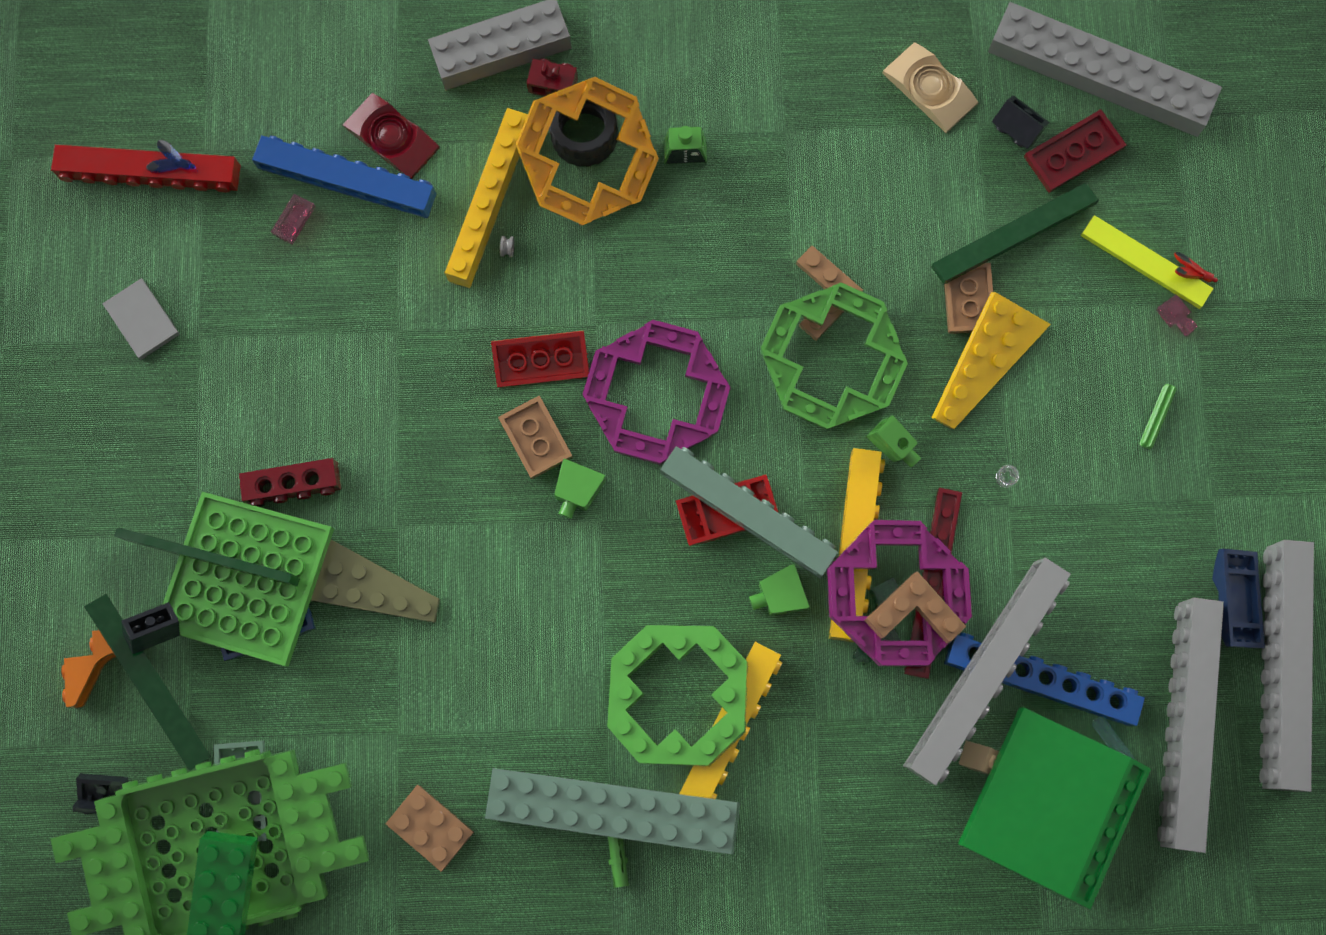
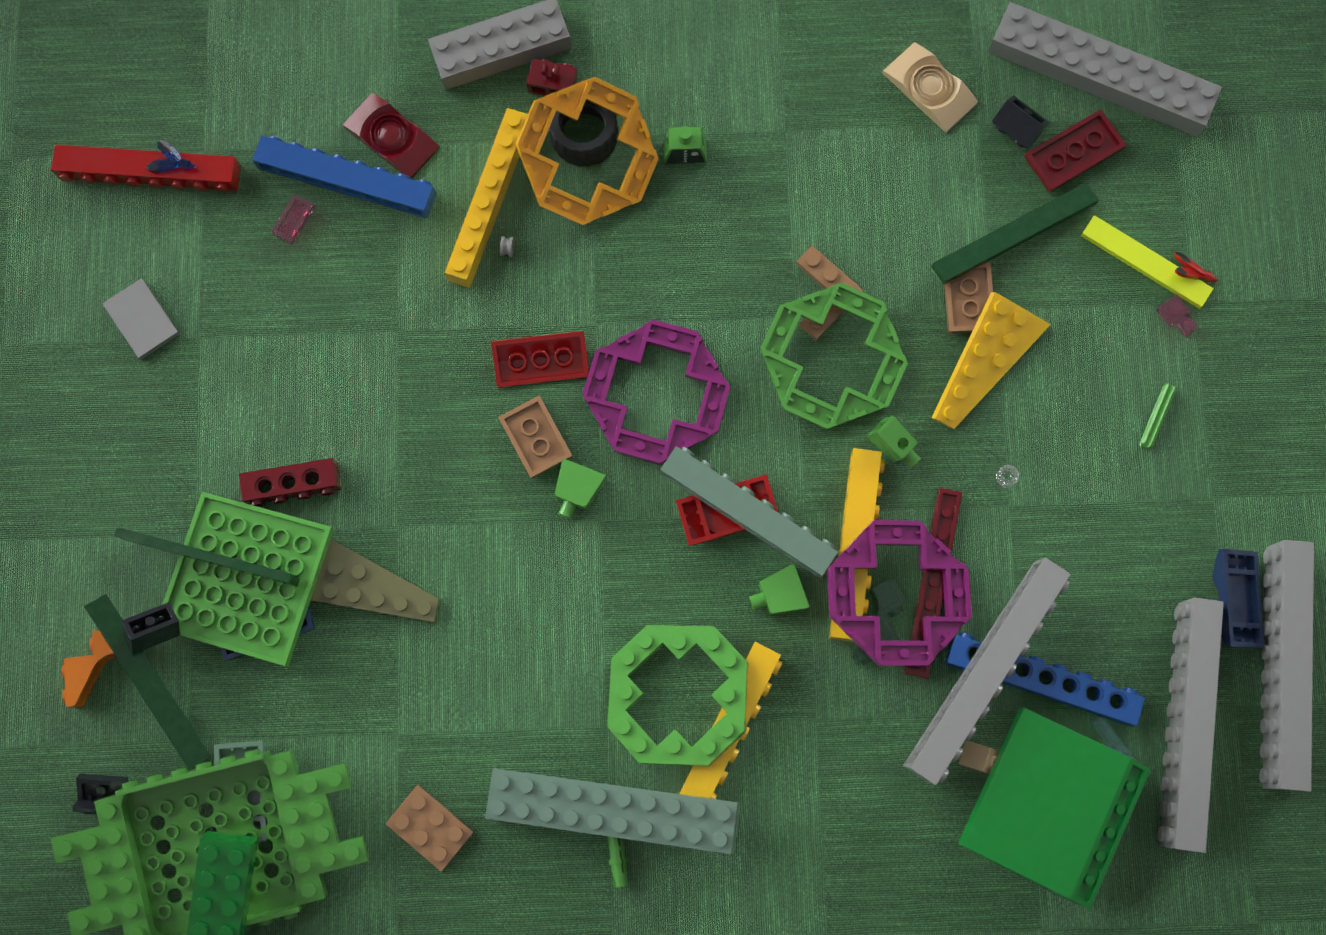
medium nougat plate [864,571,966,643] -> none

